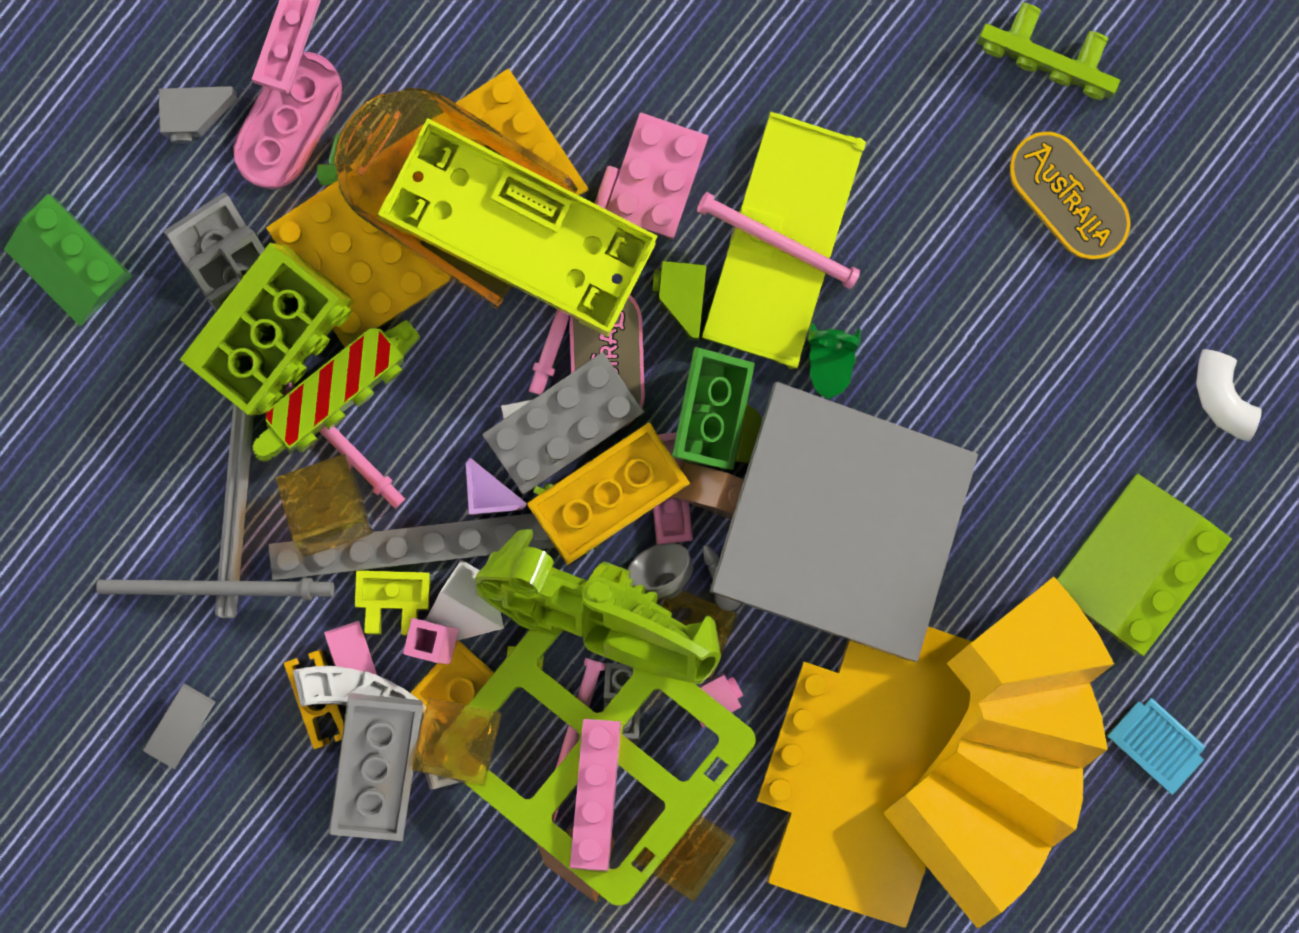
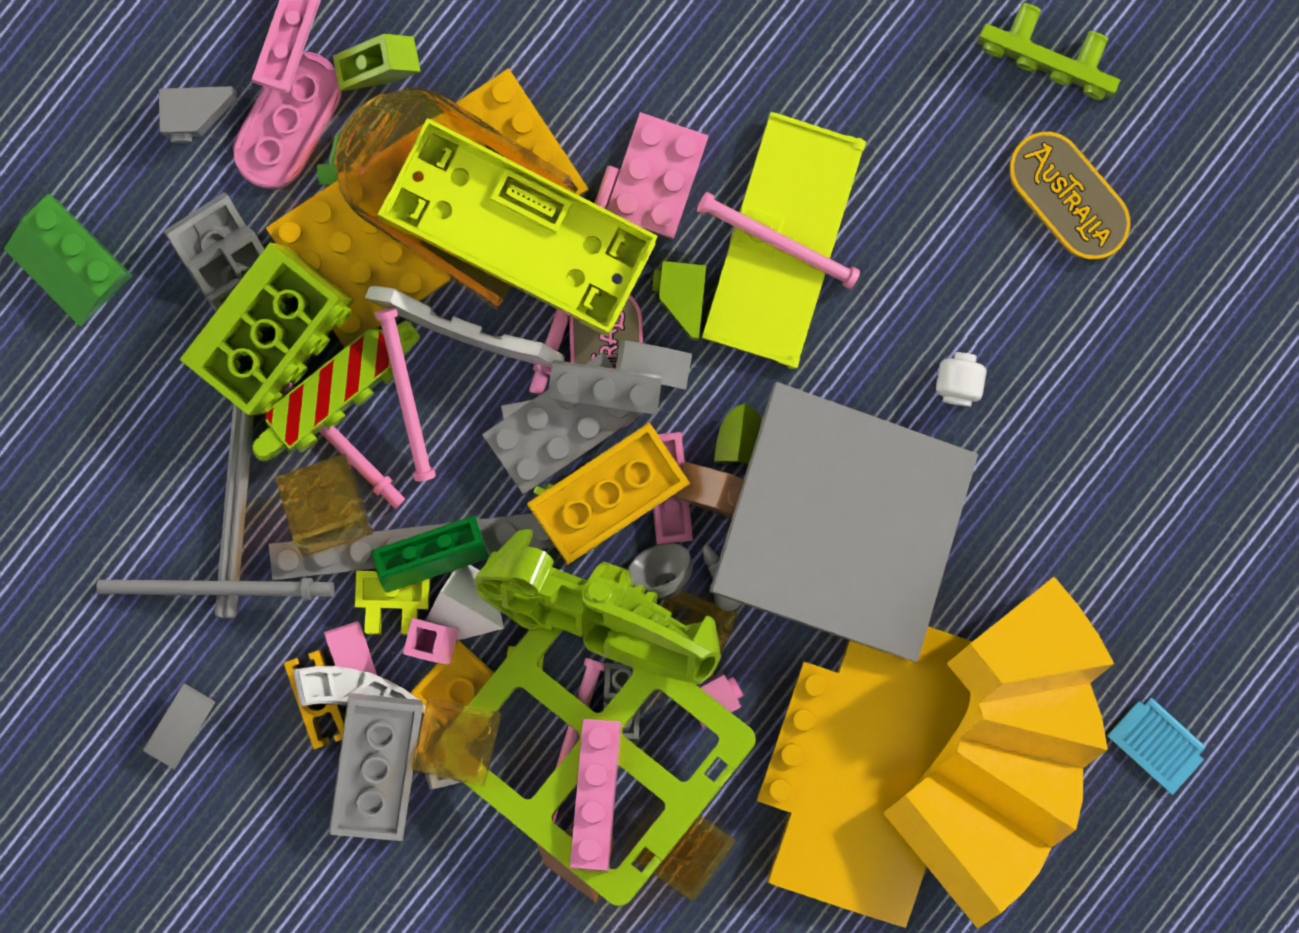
lavender slope [466,458,528,516] -> none
bright green slope [672,347,755,471] -> none
green piece [808,323,861,399] -> none
lime slope [1057,473,1232,656] -> none
white cylinder [1196,349,1261,442] -> none
none -> lime slope [333,34,421,91]
none -> white tile [365,285,565,368]
none -> green slope [371,515,489,592]
none -> bright pink bar [375,307,436,482]
none -> light grey plate [547,360,663,415]
none -> light grey slope [616,340,692,390]
none -> white head [936,352,987,407]

